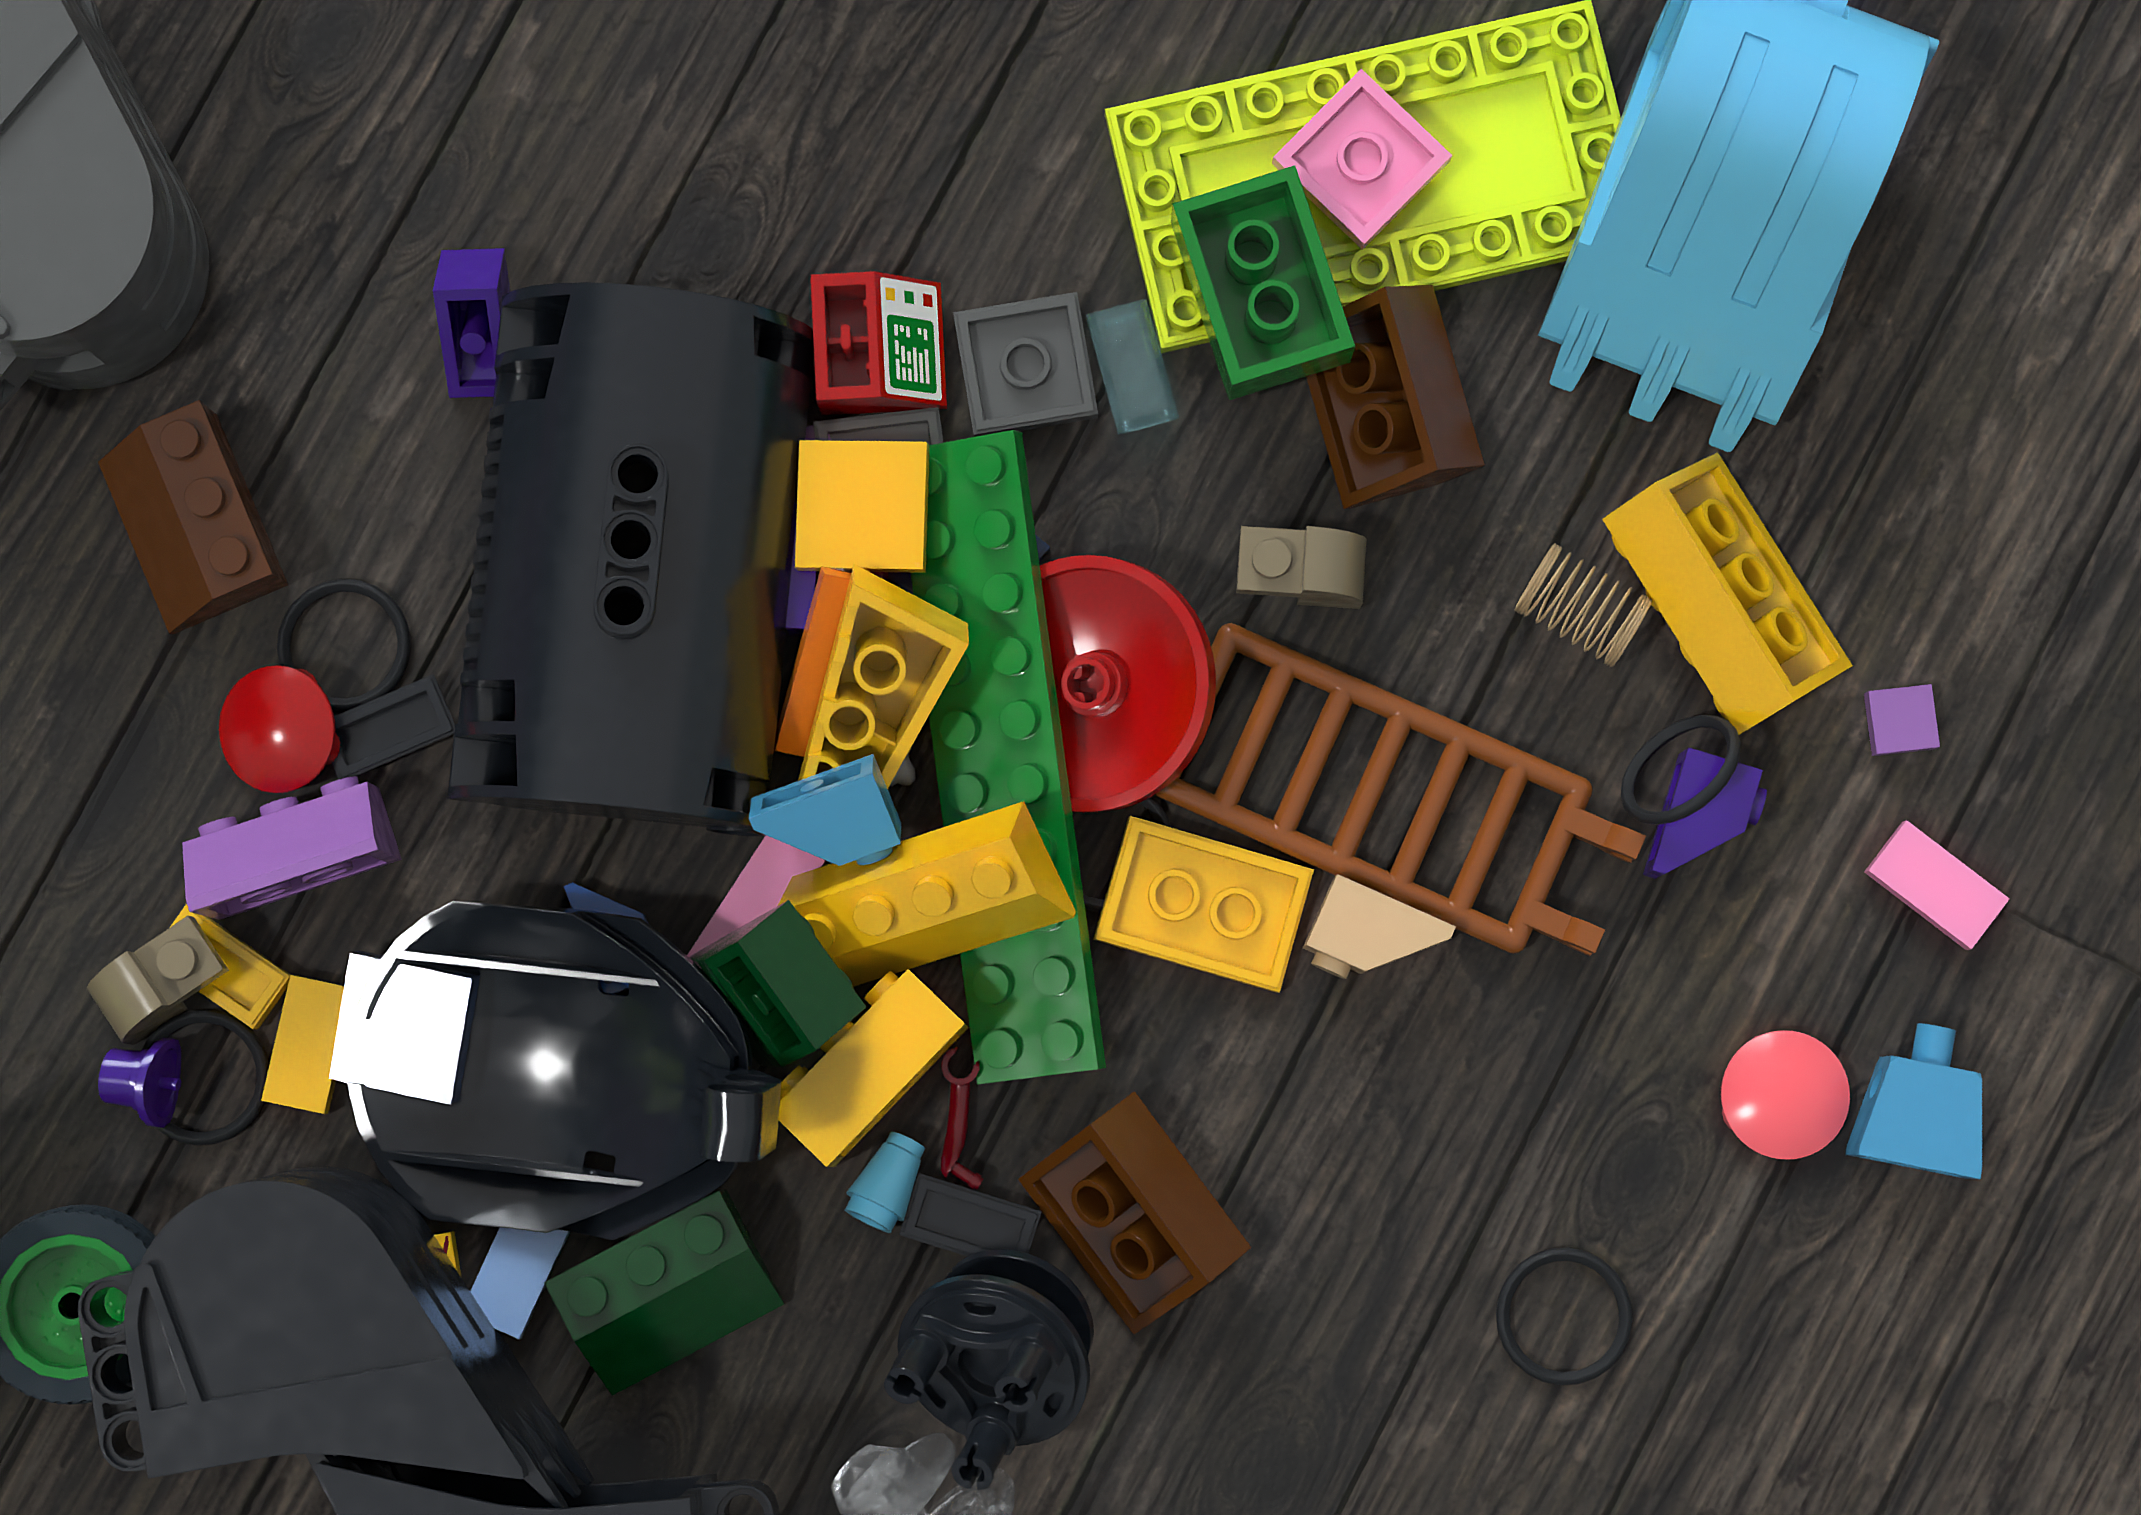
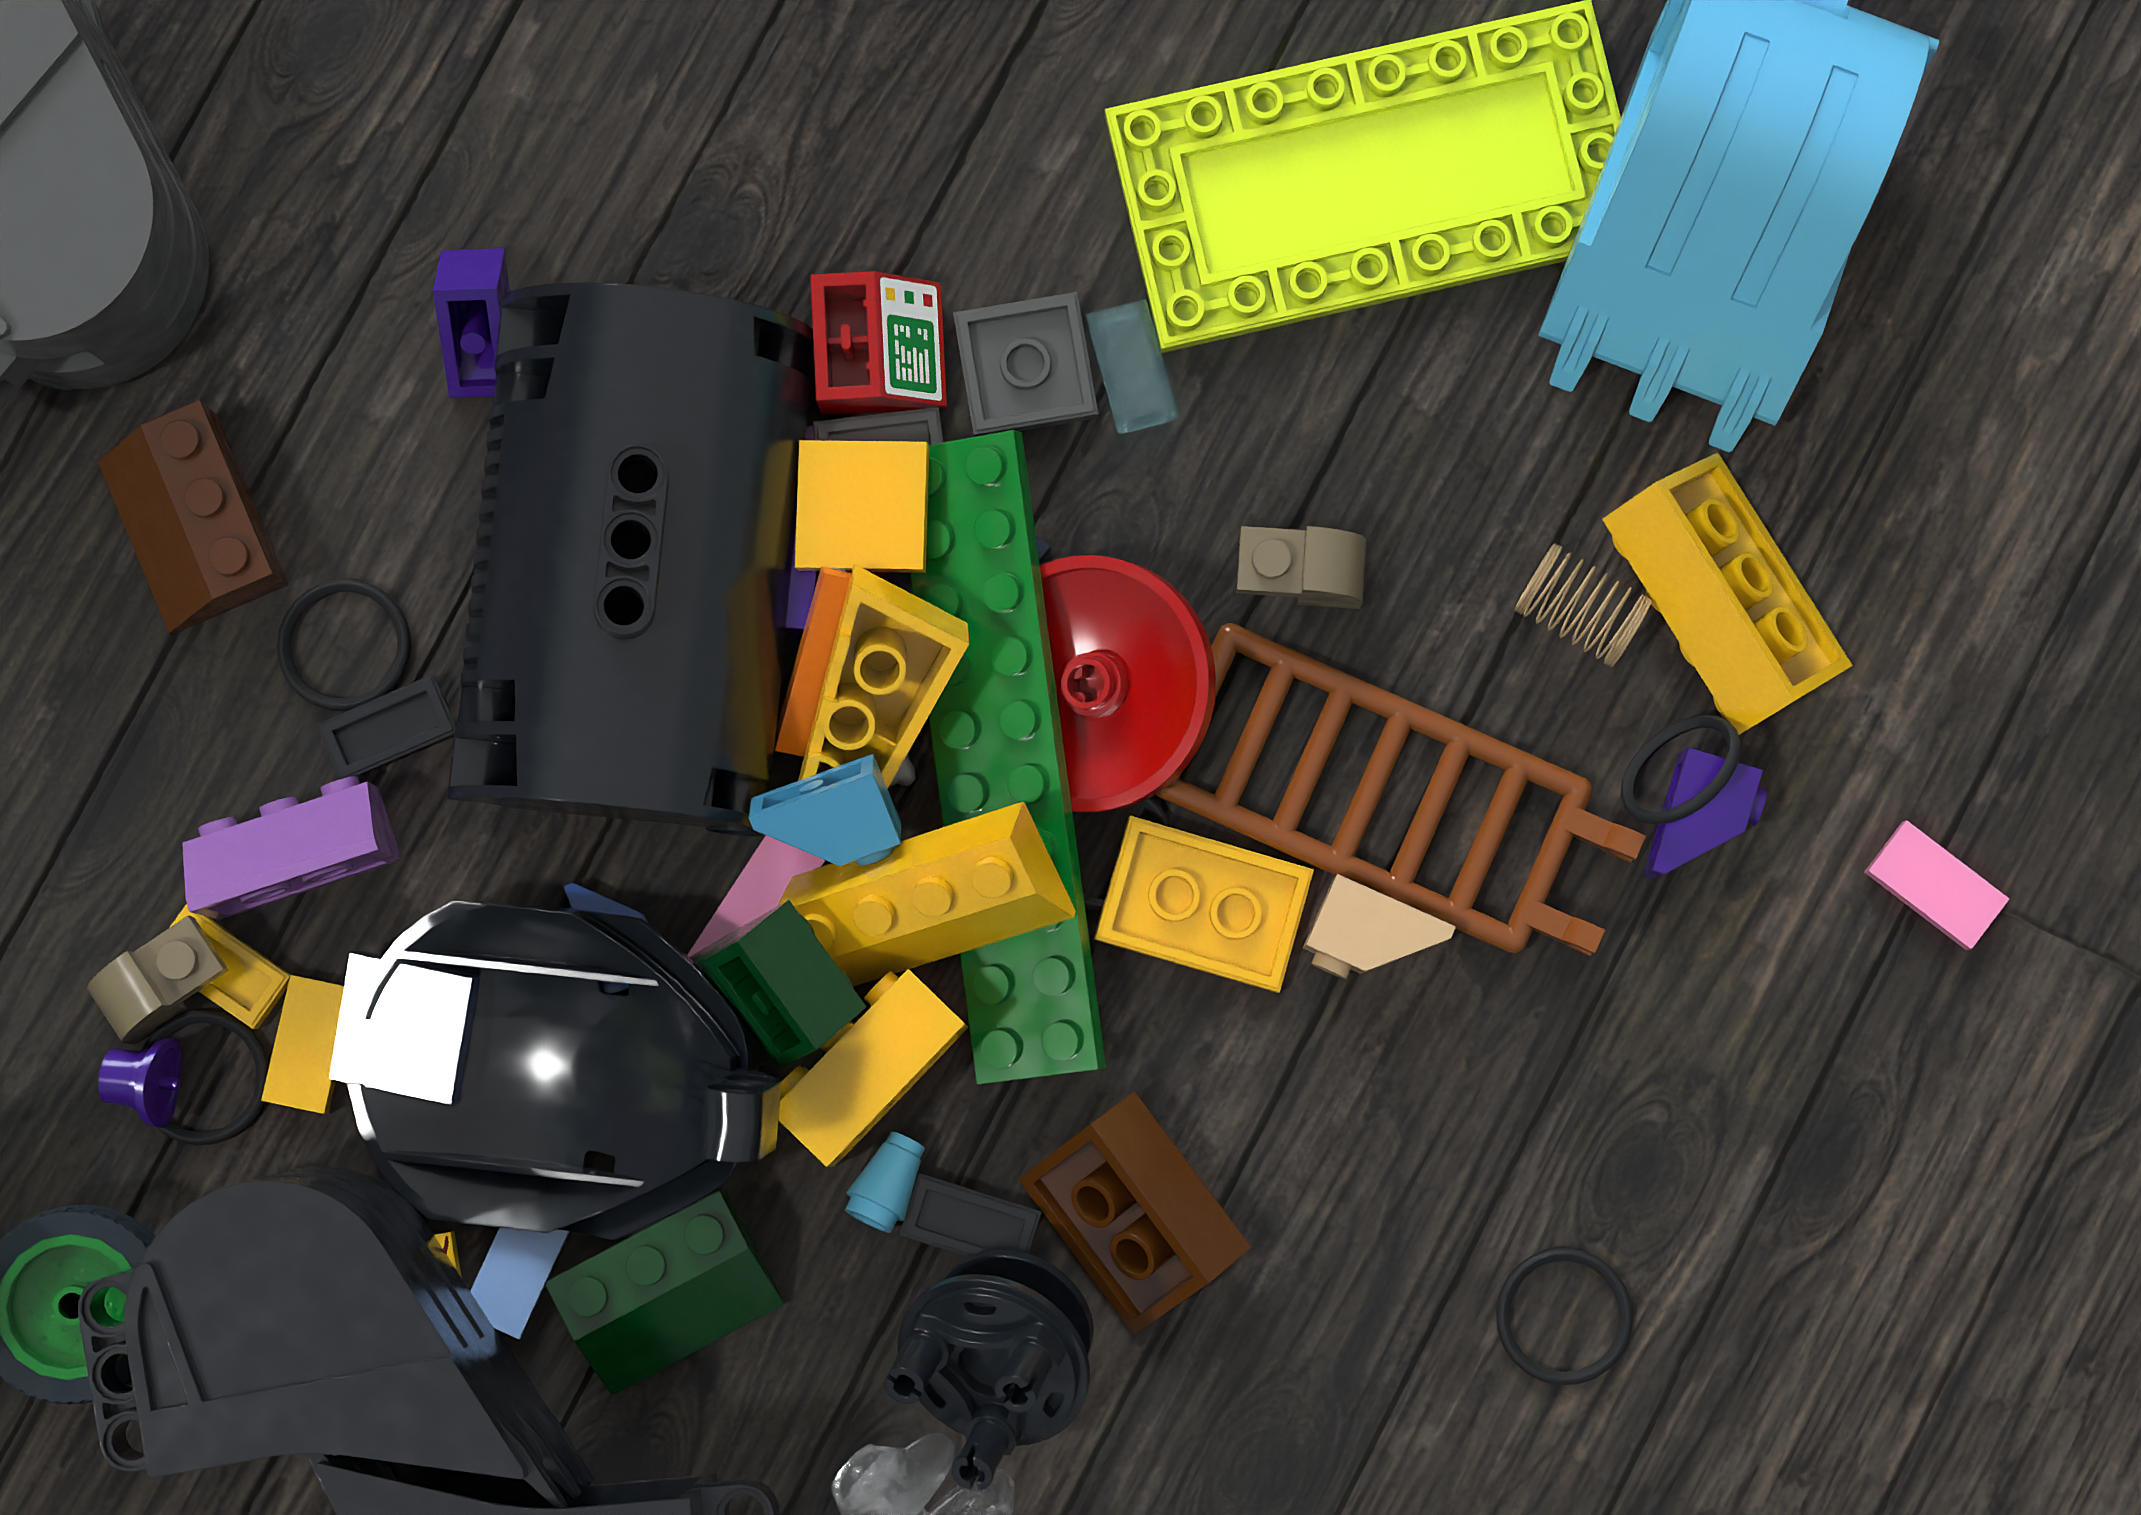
red dish [219,666,340,793] -> none
dark red piece [941,1047,983,1190] -> none
green brick [1171,165,1355,400] -> none
bright pink plate [1272,69,1452,250] -> none
reddish brown slope [1306,285,1485,509] -> none
coral dish [1721,1030,1850,1160] -> none
dark azure torso [1845,1023,1982,1179] -> none
medium lavender tile [1864,684,1940,756] -> none

